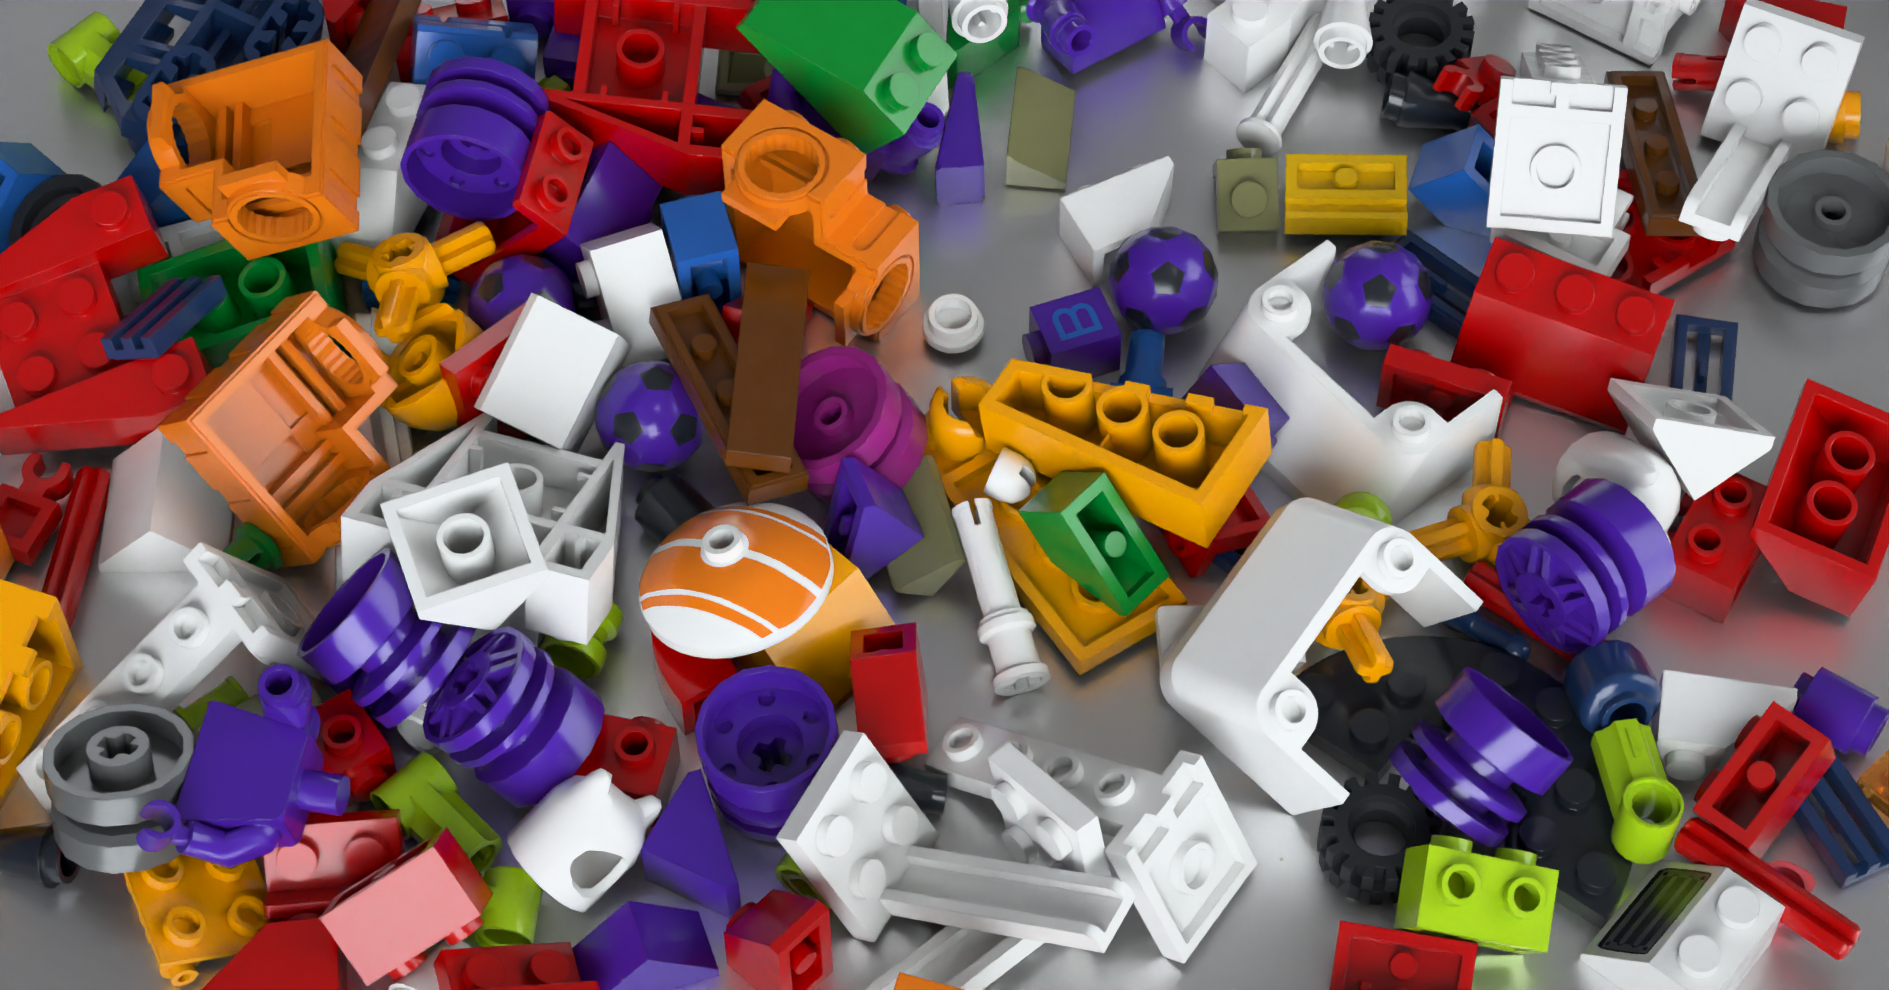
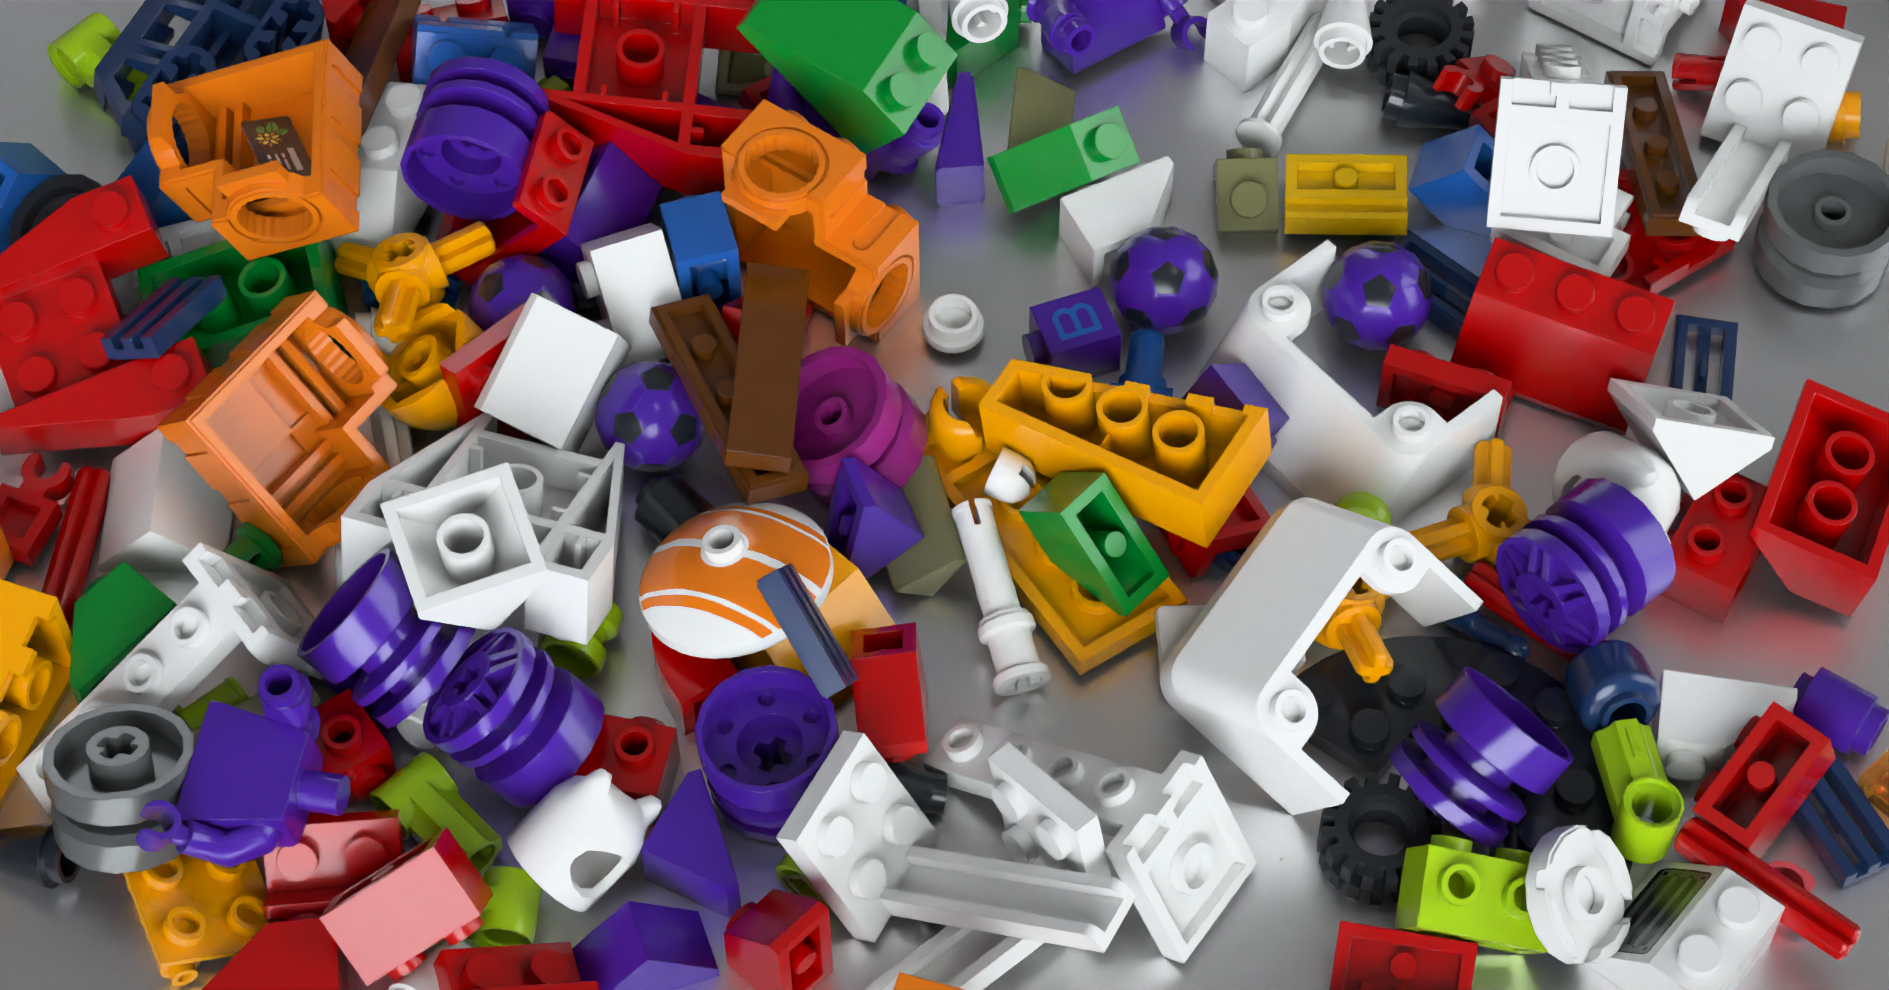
none -> green slope [69,561,177,705]
none -> sticker [241,116,311,177]
none -> dark blue tile [757,563,860,699]
none -> green slope [987,105,1141,215]
none -> white tile [1525,825,1632,964]

